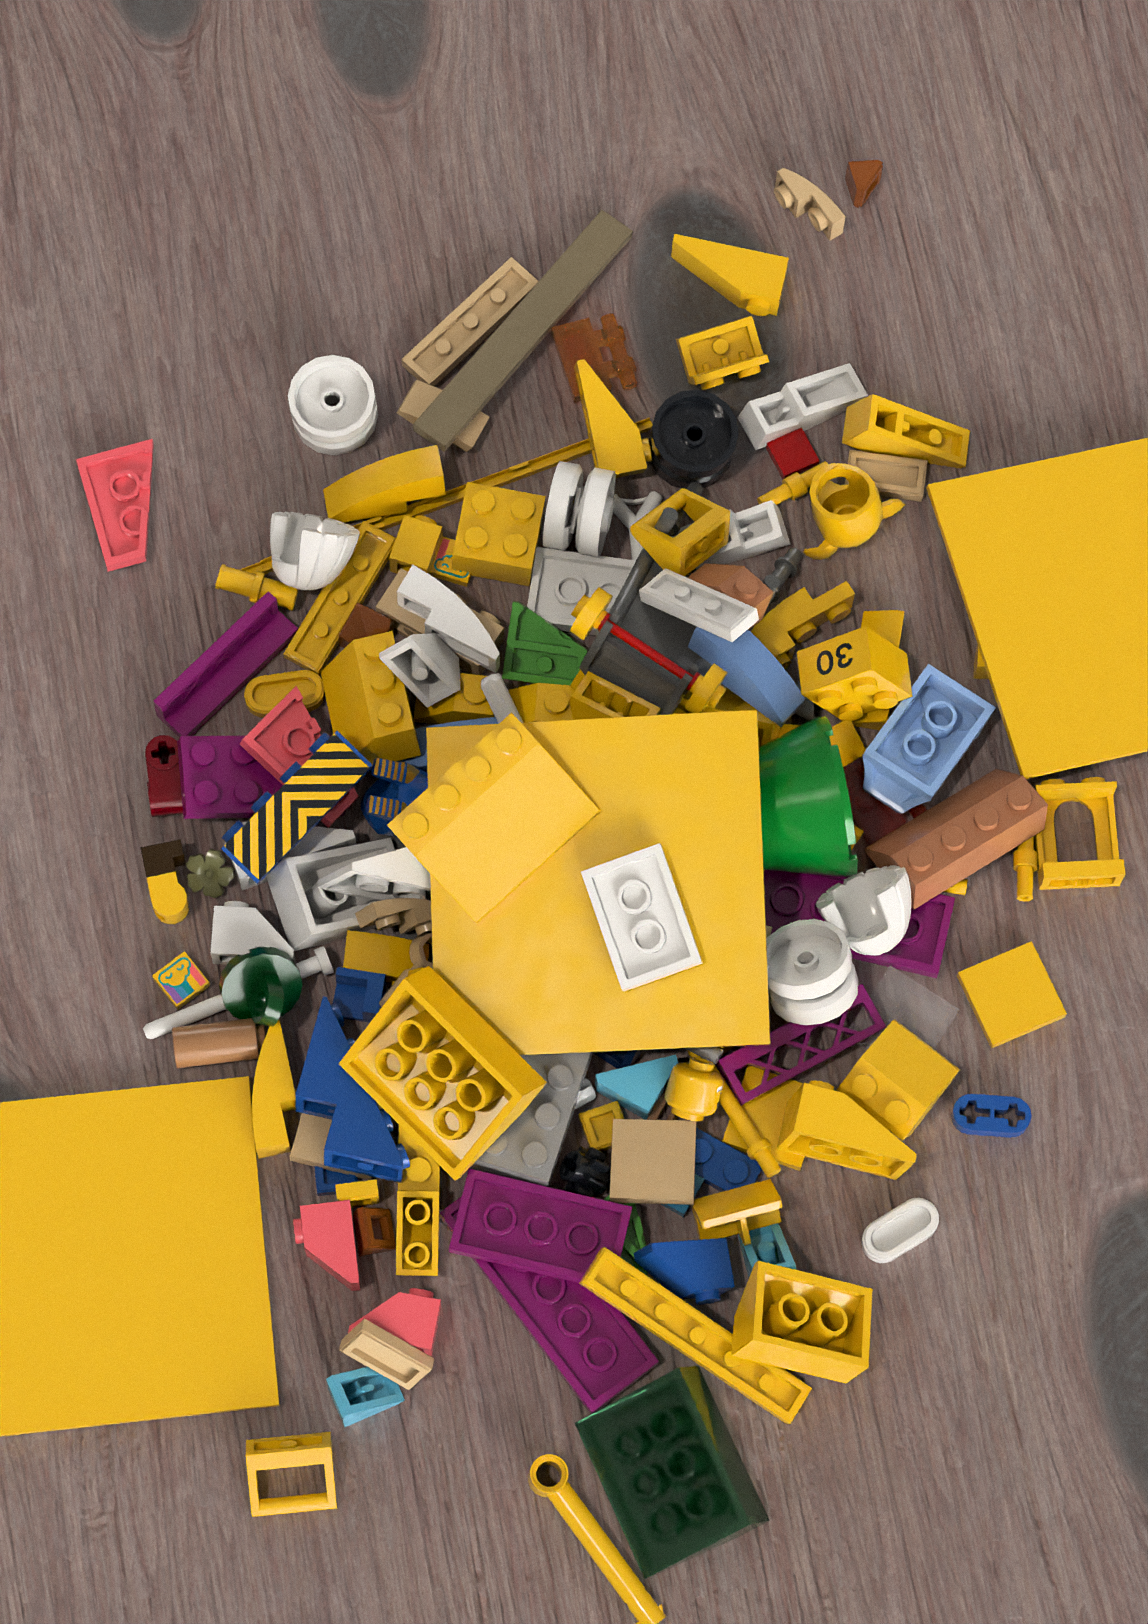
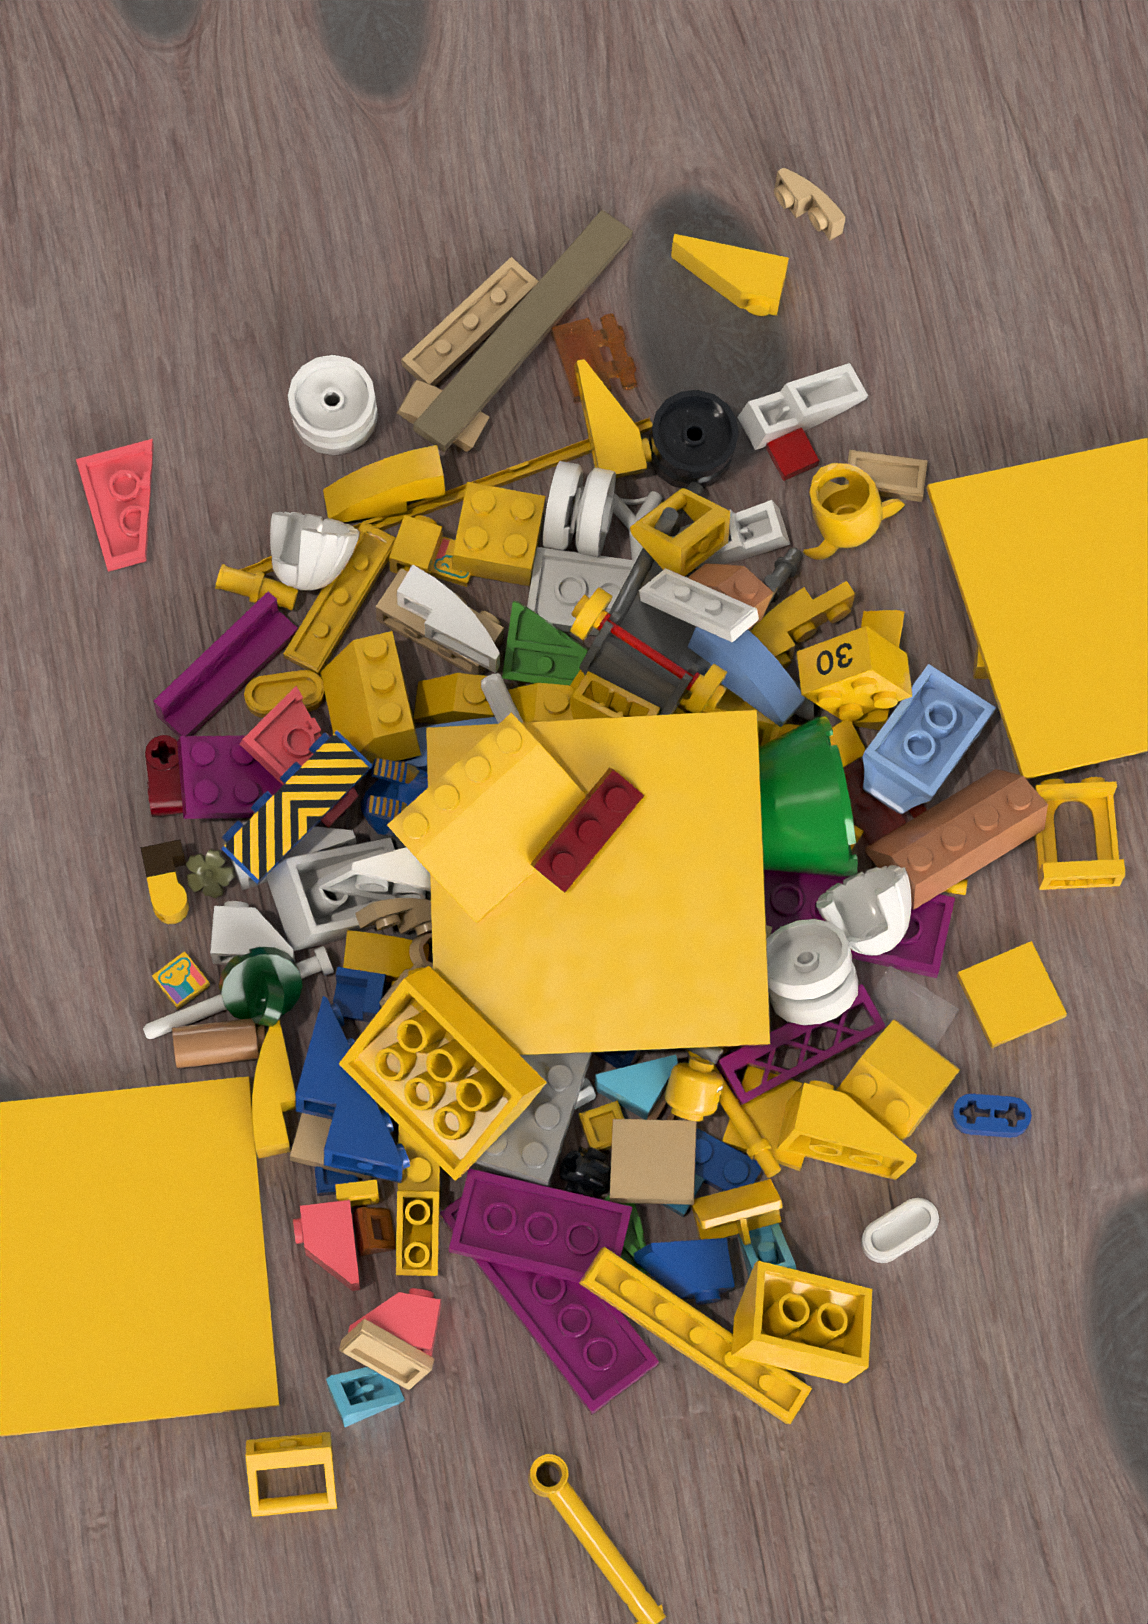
dark orange slope [339,602,393,648] -> none
white slope [379,633,460,708] -> none
clear green slope [575,1365,770,1579] -> none
white plate [581,843,703,992] -> none
yellow bracket [676,316,769,390] -> none
yellow bar [757,461,828,505] -> none
yellow slope [842,394,970,469] -> none
dark orange slope [845,160,883,208] -> none
yellow bar [1013,836,1038,901] -> none
none -> dark red plate [530,767,644,893]

